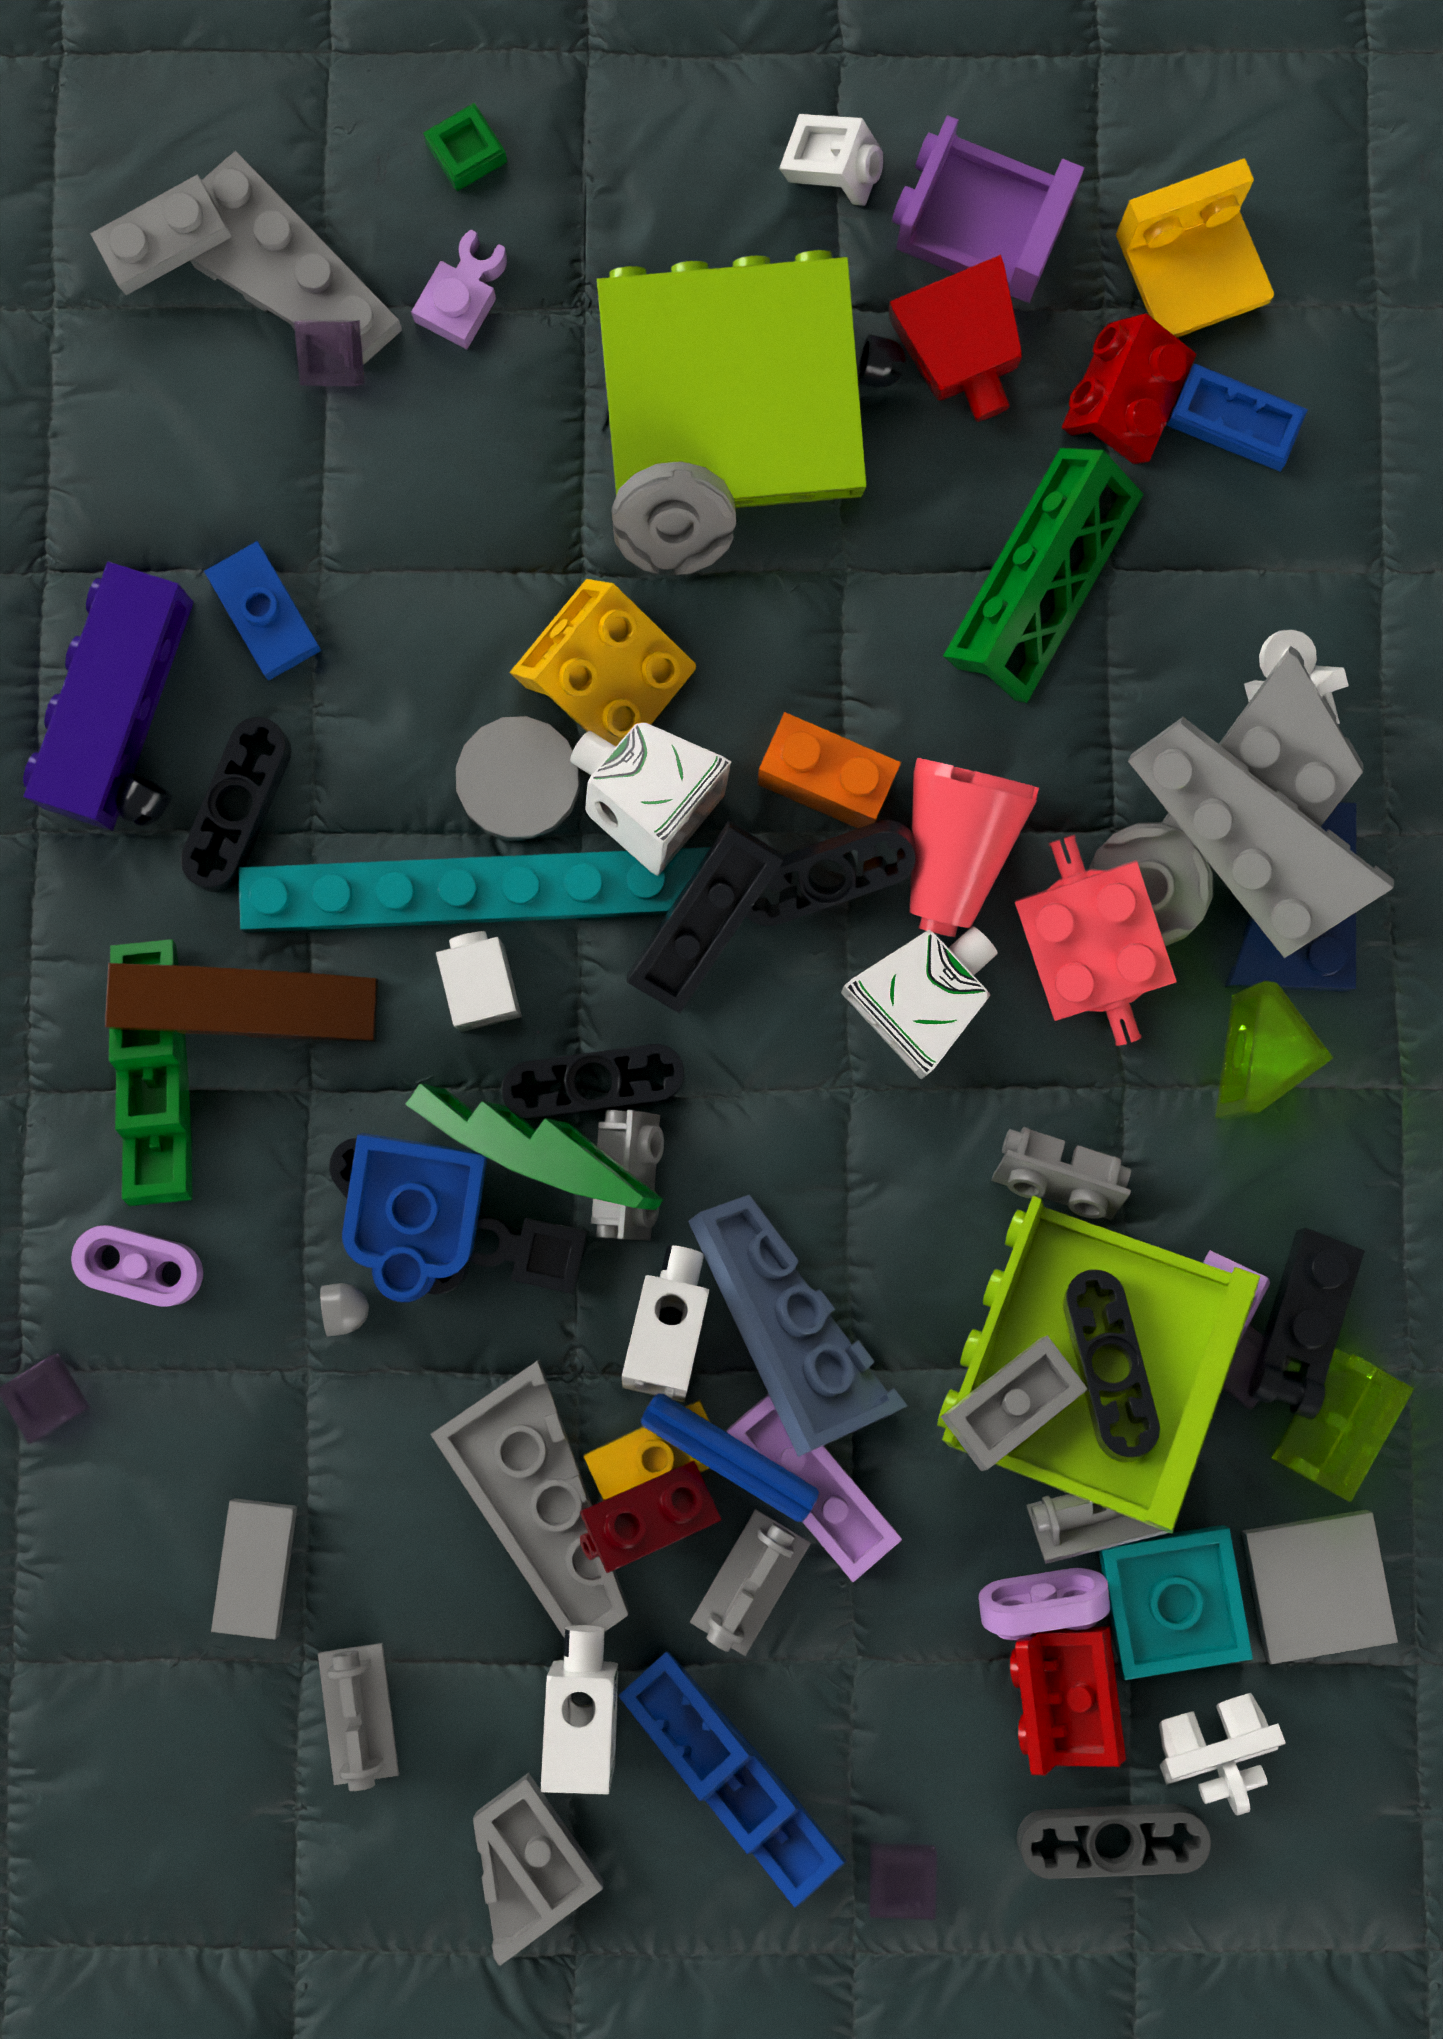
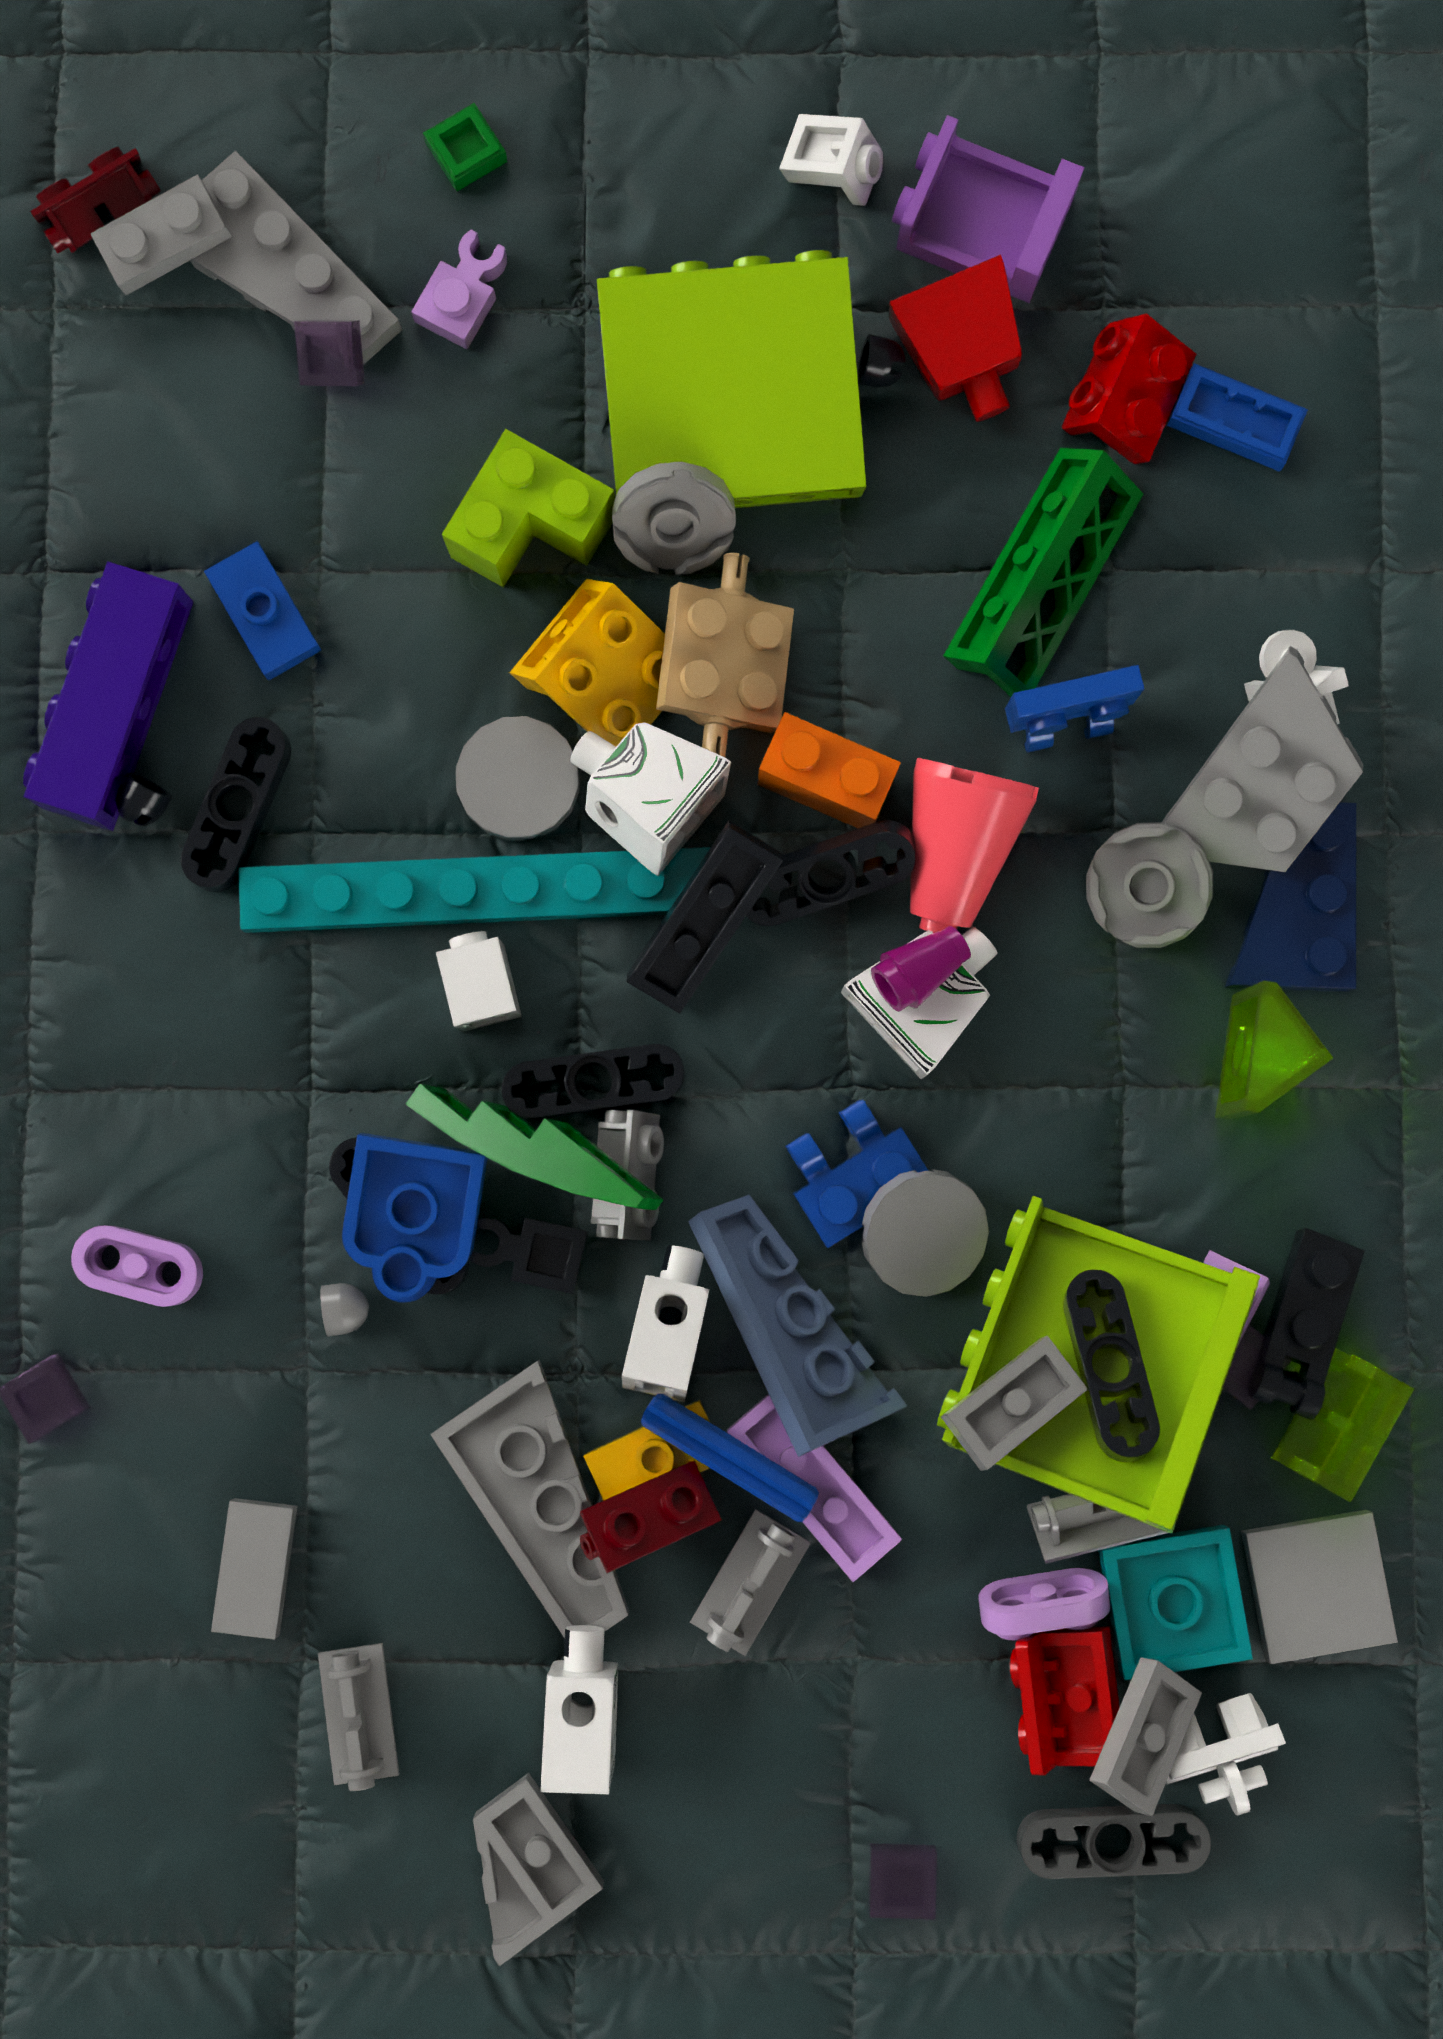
reddish brown slope [105,963,378,1041] -> none
green slope [109,939,193,1207] -> none
blue slope [618,1651,847,1908] -> none
light grey hinge [991,1127,1131,1220] -> none
coral plate [1015,834,1177,1046] -> none
yellow bracket [1116,158,1274,338] -> none
light grey wing [1128,717,1394,958] -> none
none -> dark red hinge [30,146,161,254]
none -> lime brick [442,429,615,588]
none -> tan plate [656,553,794,757]
none -> blue plate [785,1099,929,1248]
none -> light grey tile [861,1169,989,1297]
none -> magenta cone [871,926,971,1012]
none -> blue plate [1005,665,1145,753]
none -> light grey plate [1089,1657,1202,1816]

